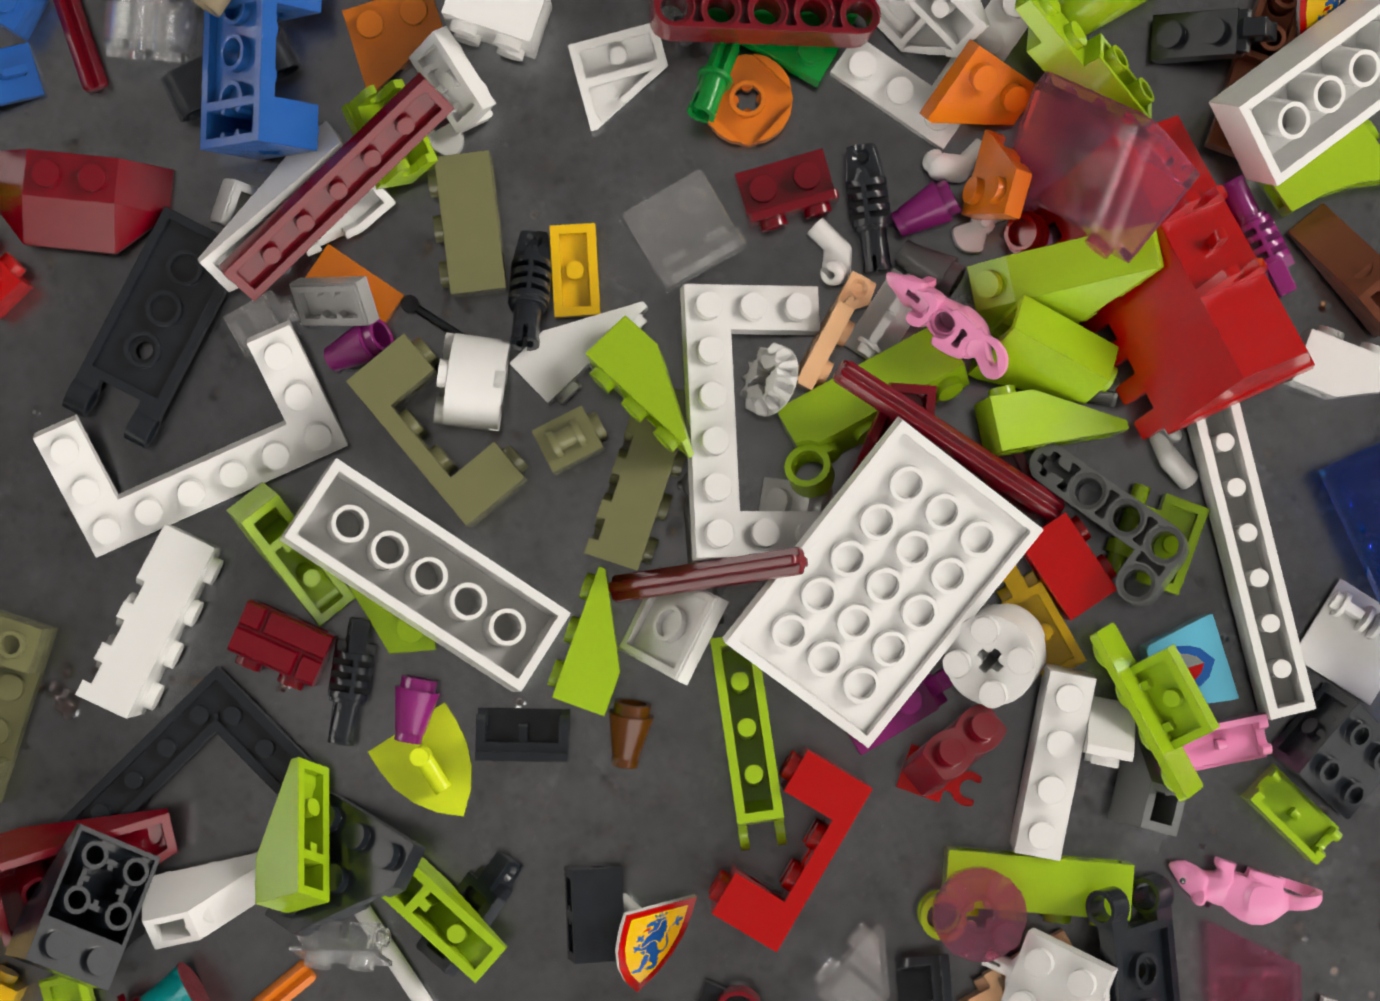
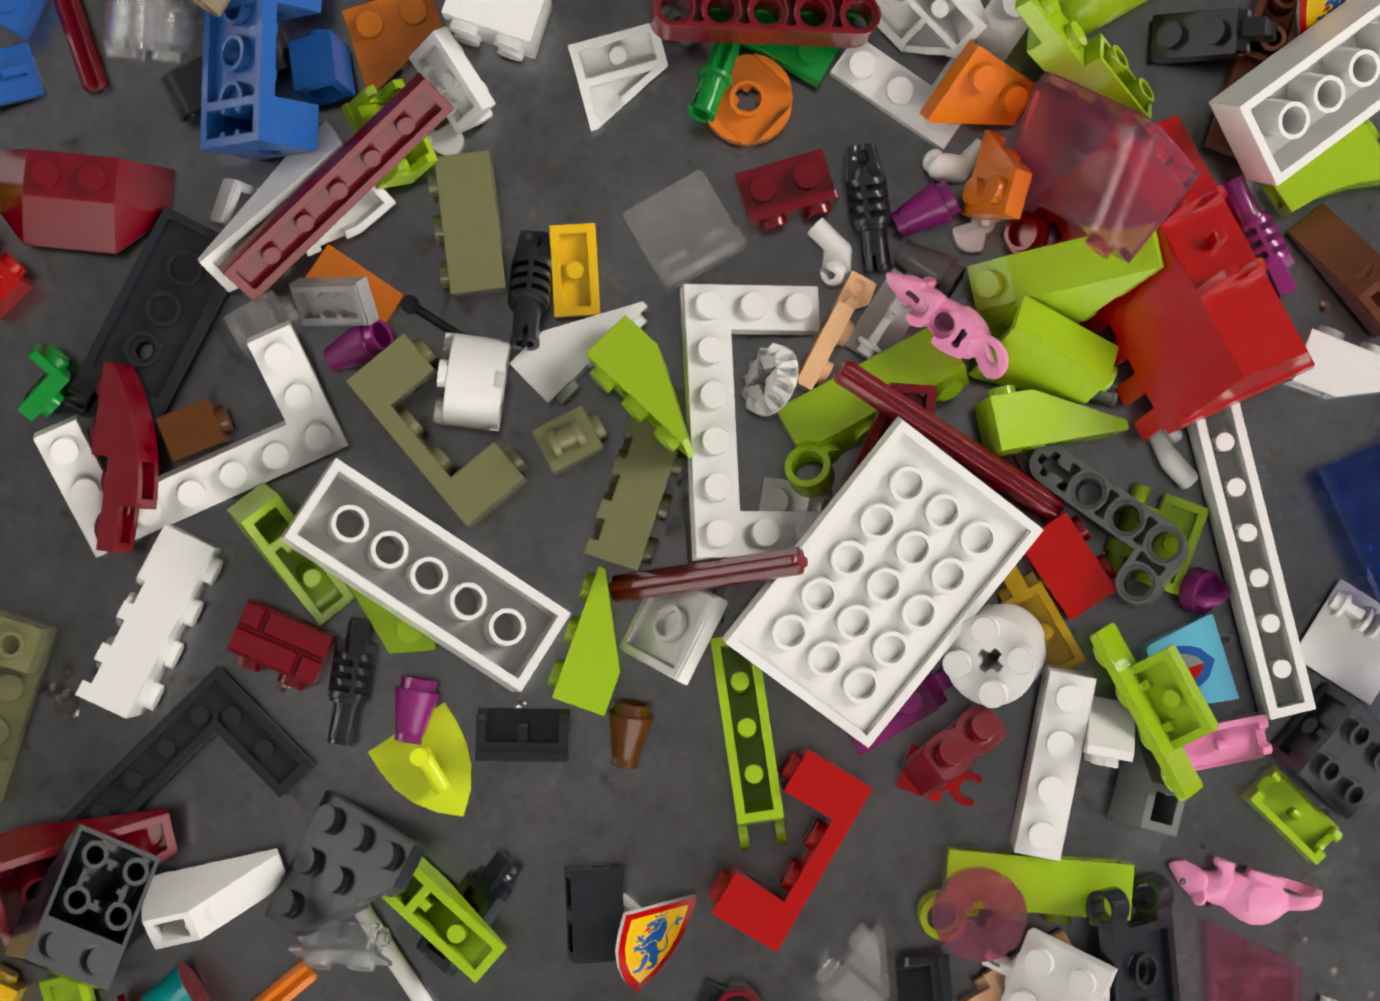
lime slope [255,757,330,913] -> none
none -> green bracket [17,341,71,422]
none -> dark red slope [90,361,159,553]
none -> reddish brown brick [155,398,233,463]
none -> blue brick [288,29,356,107]
none -> magenta tile [1179,567,1231,615]

